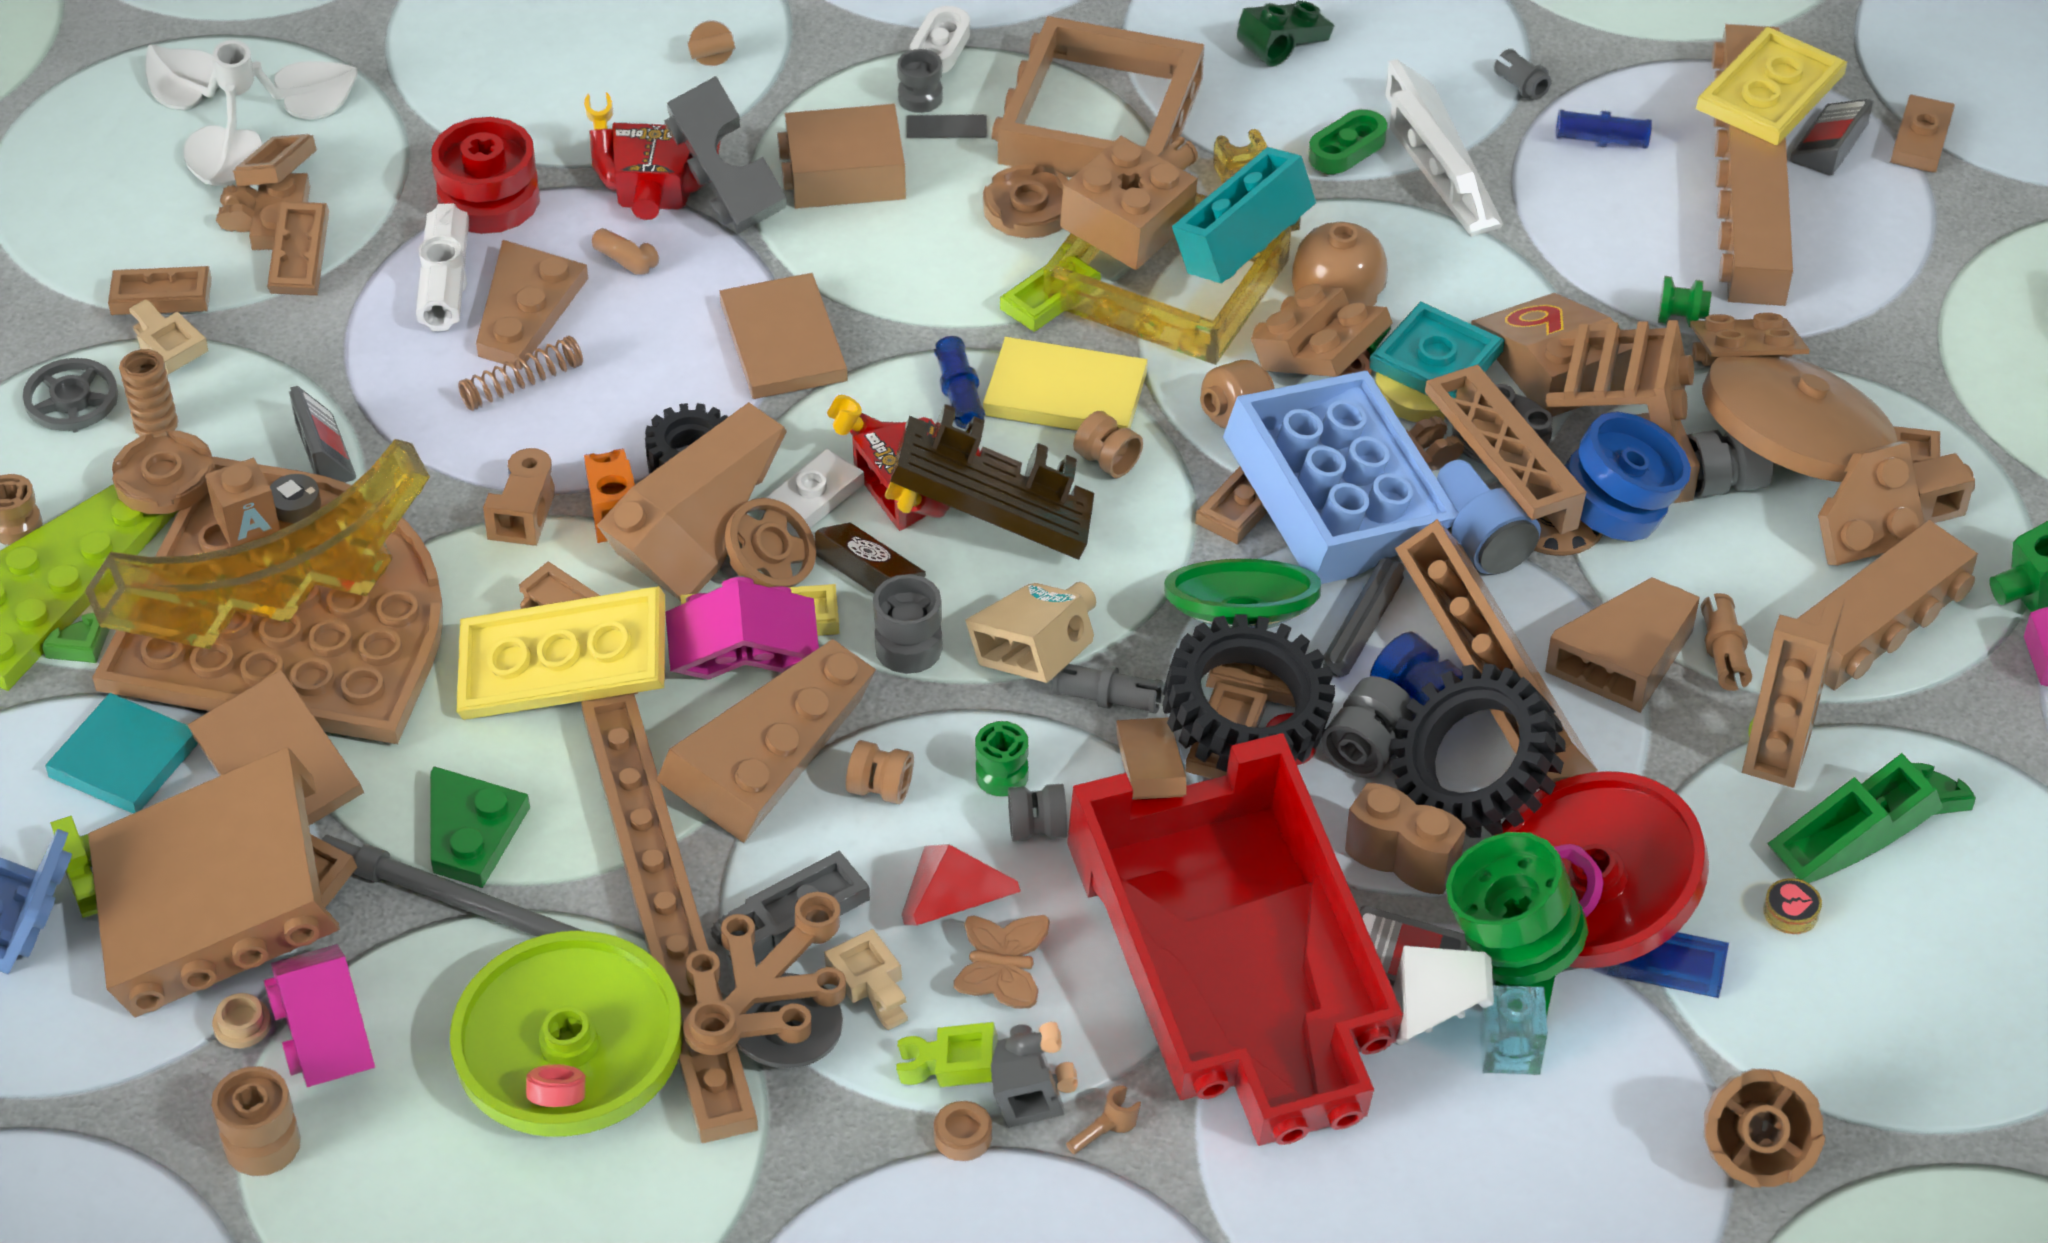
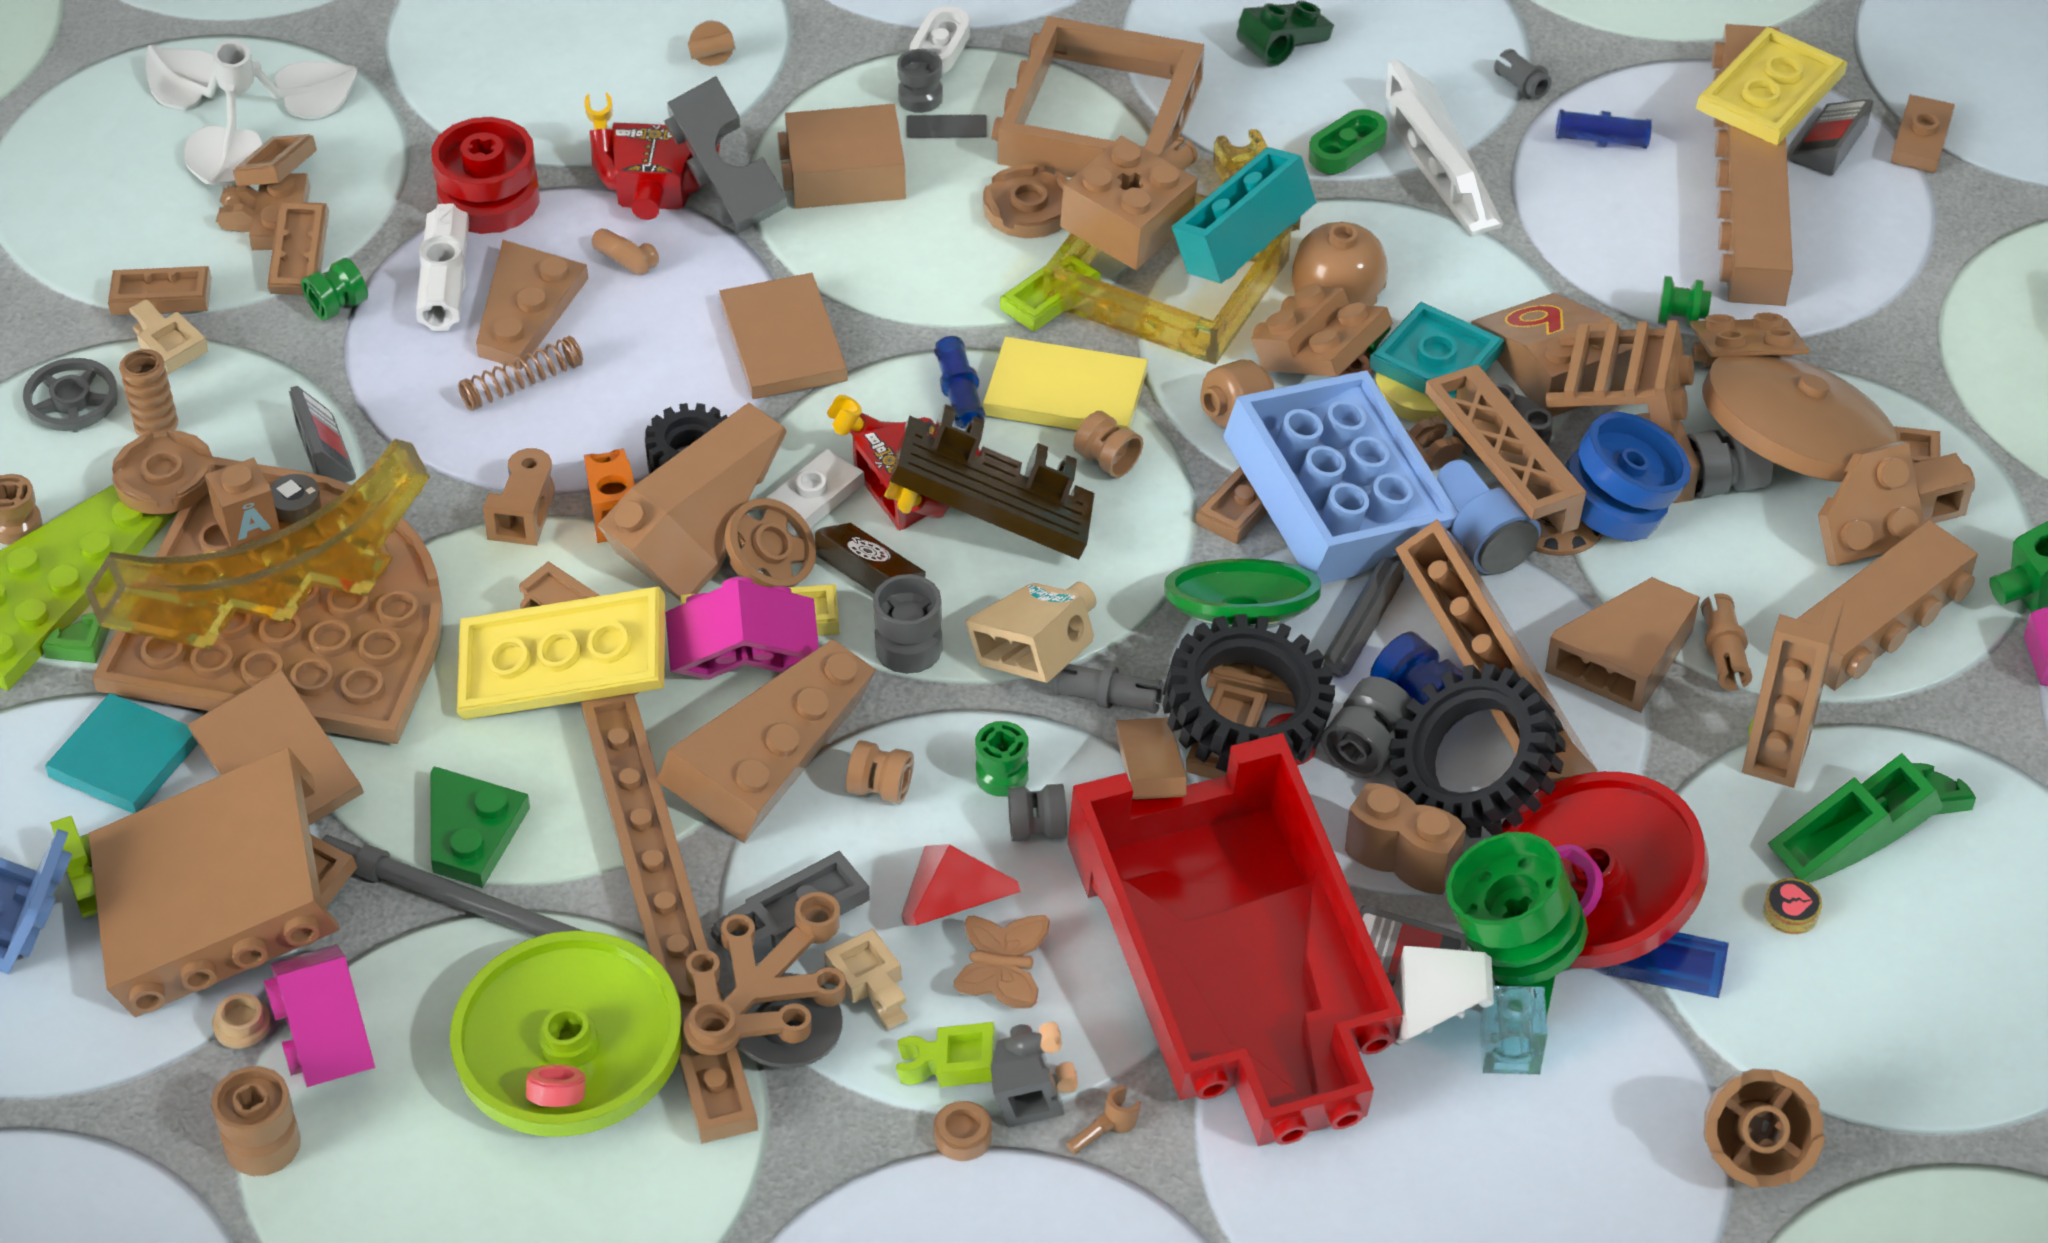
none -> green wheel [301,258,368,321]

